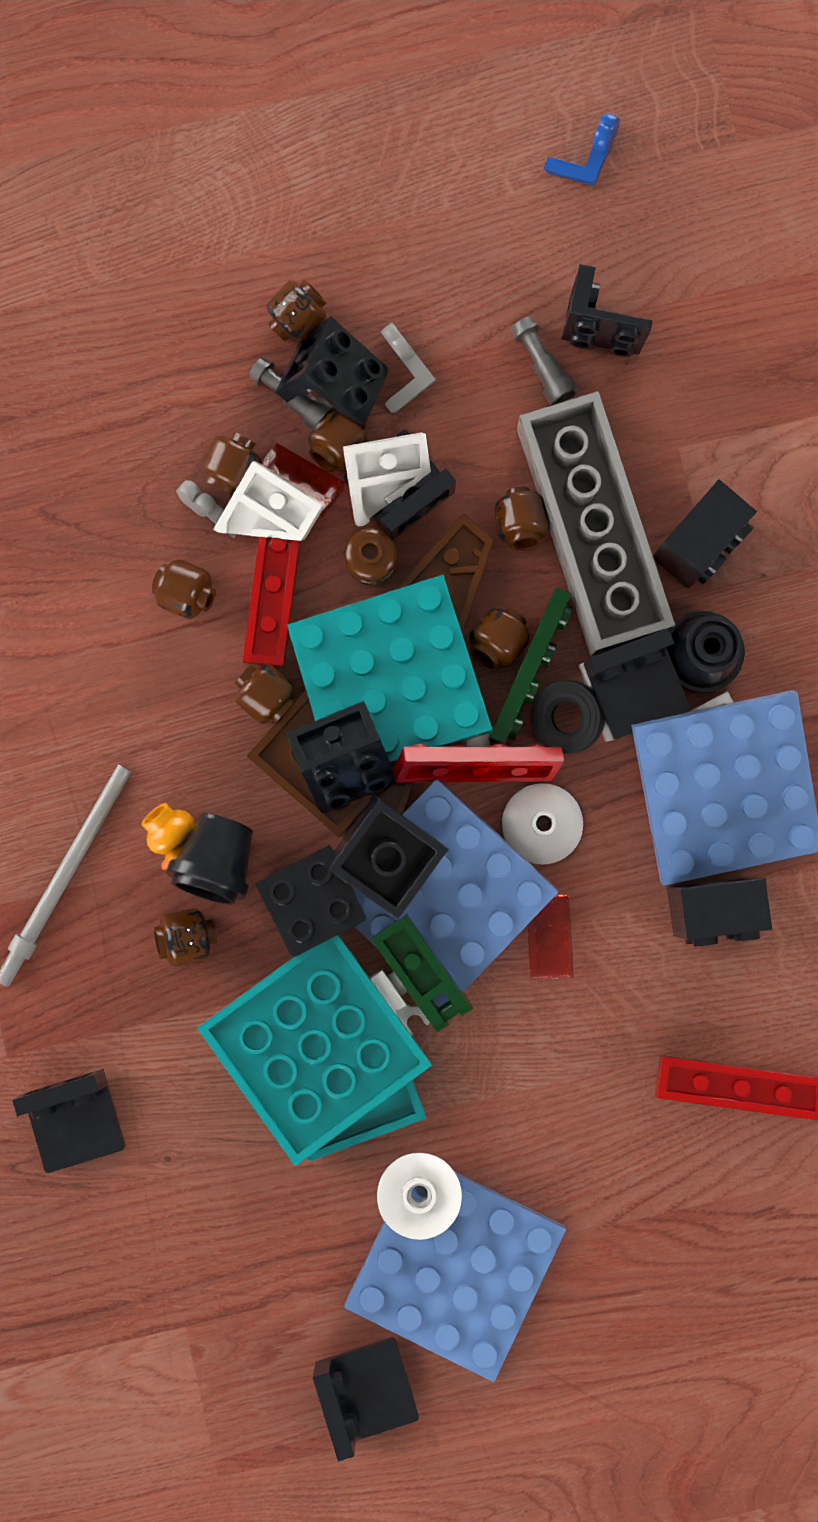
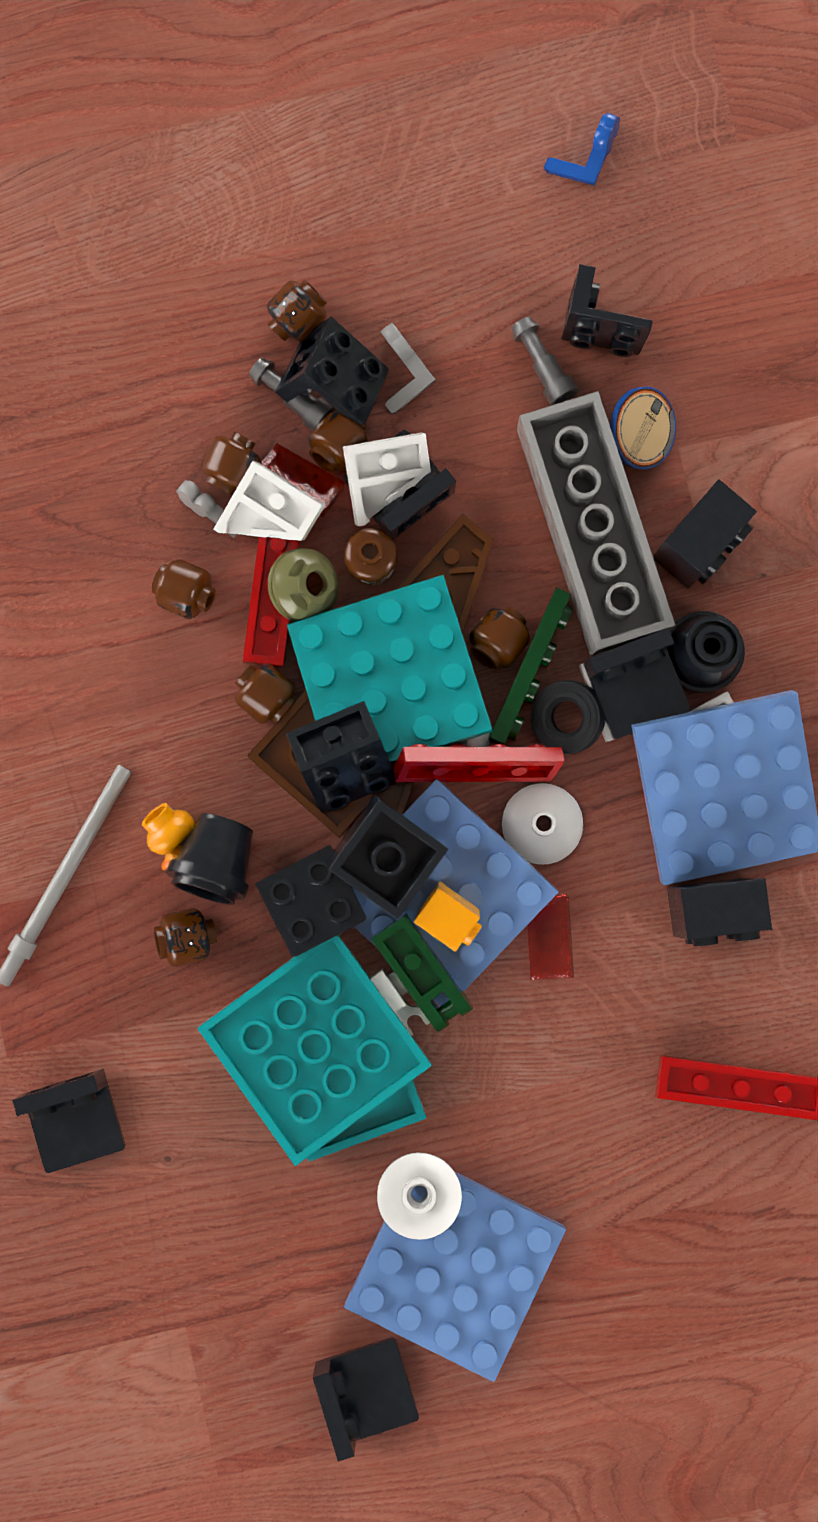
reddish brown head [494,486,550,550] -> none
none -> olive piece [268,548,339,622]
none -> light orange brick [414,881,482,952]
none -> piece [610,387,676,469]

